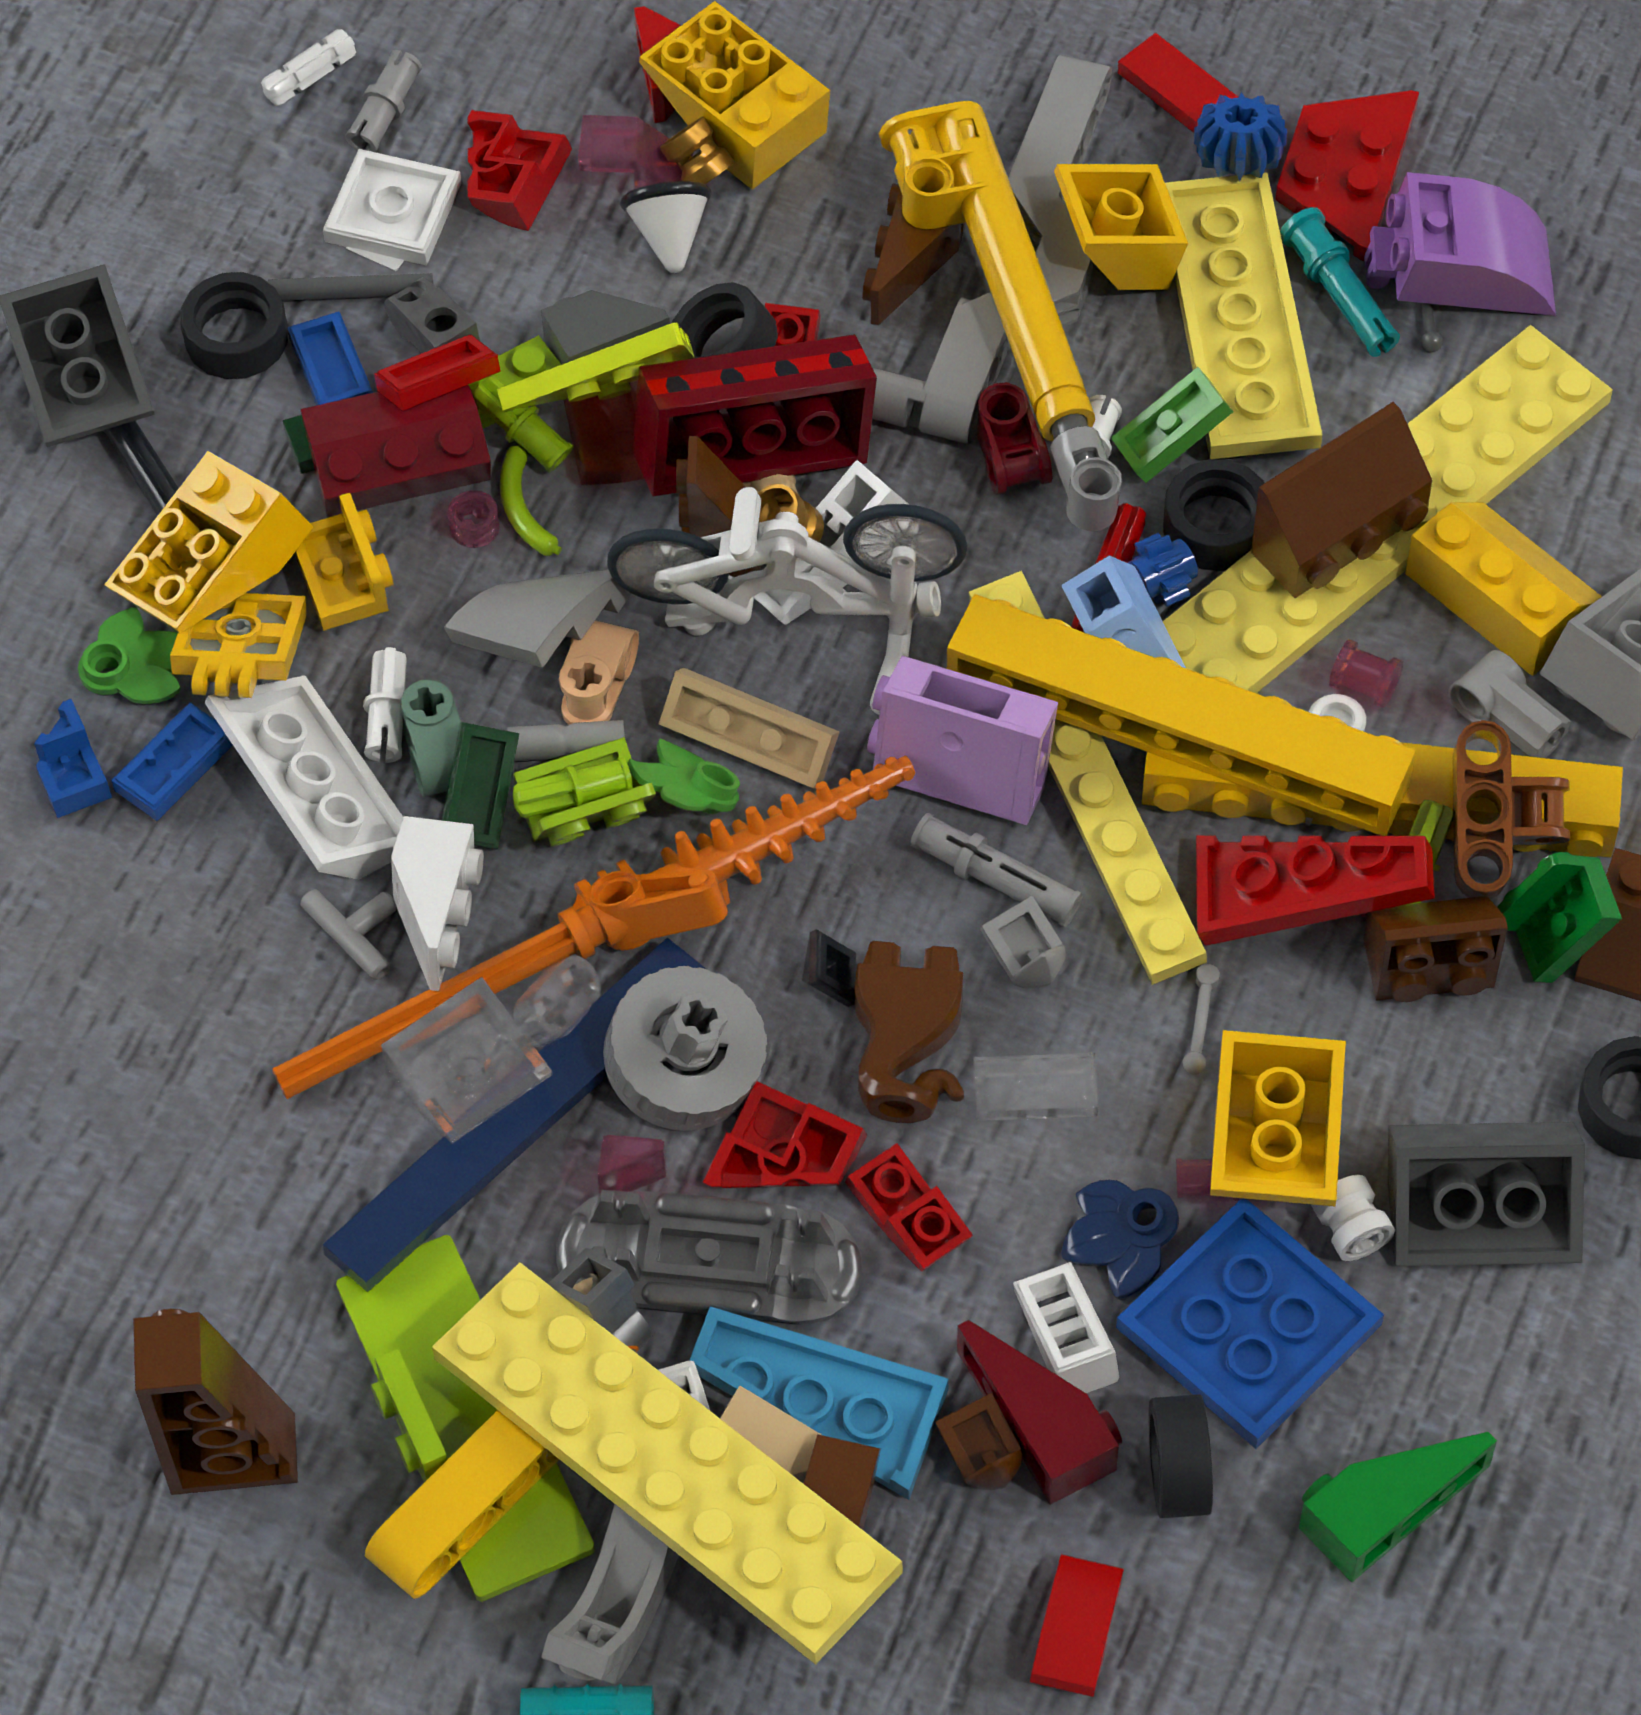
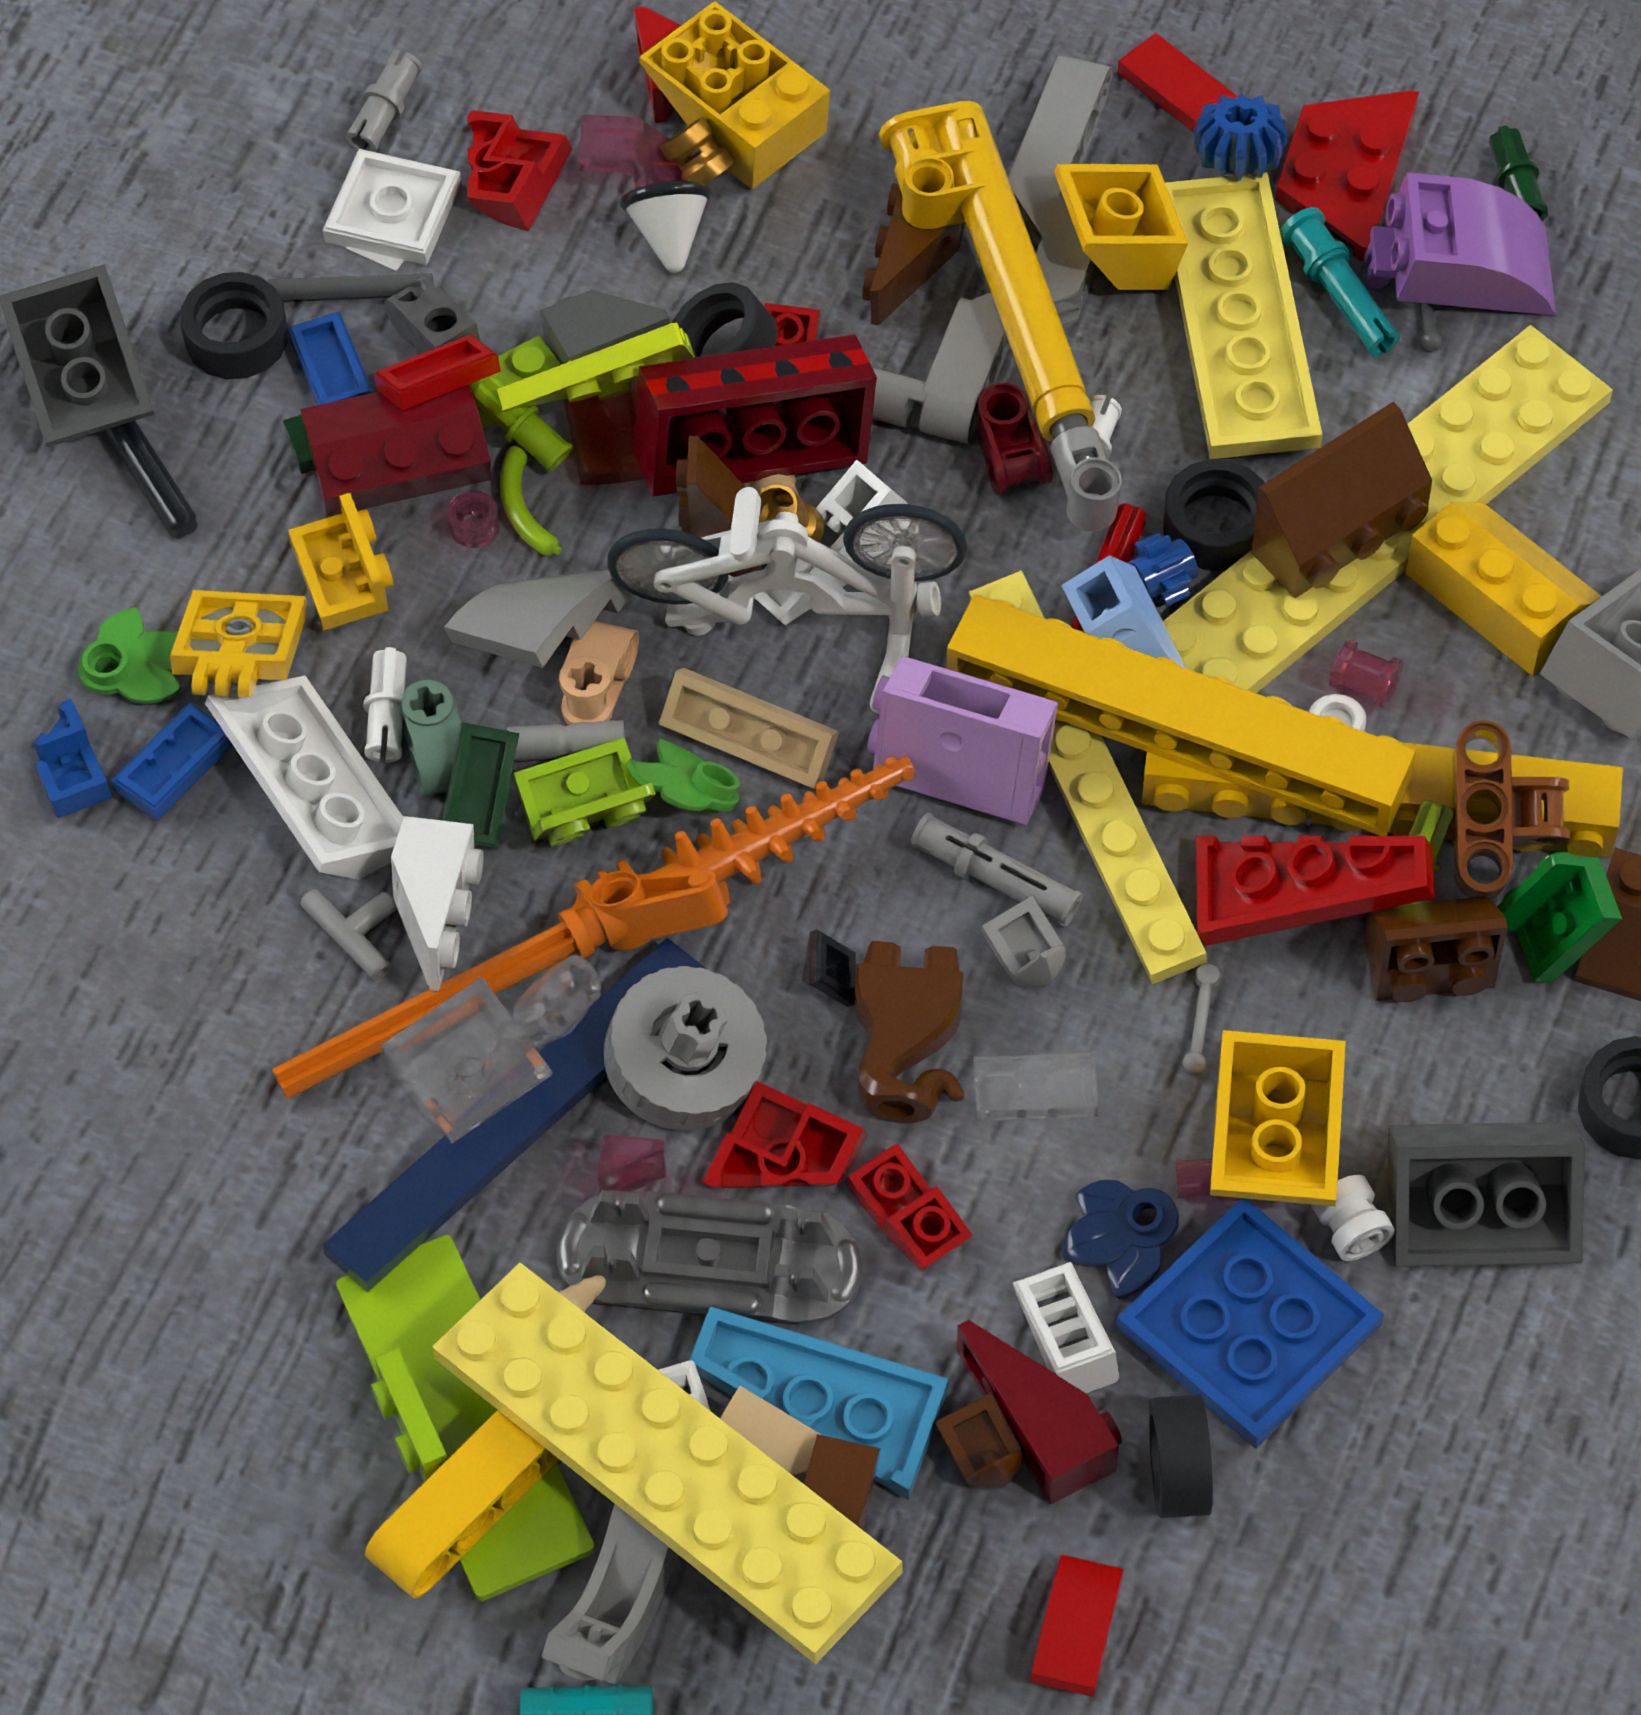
yellow slope [104,451,314,633] -> none
reddish brown wedge [133,1309,298,1495] -> none
white axle [261,29,356,106] -> none
lime axle [513,757,633,818] -> none
flat silver leg [548,1248,652,1352] -> none
bright green plate [1111,367,1233,483] -> none
green slope [1299,1432,1497,1582] -> none
light grey piece [1449,650,1571,758] -> none
none -> dark green axle [1489,125,1548,221]

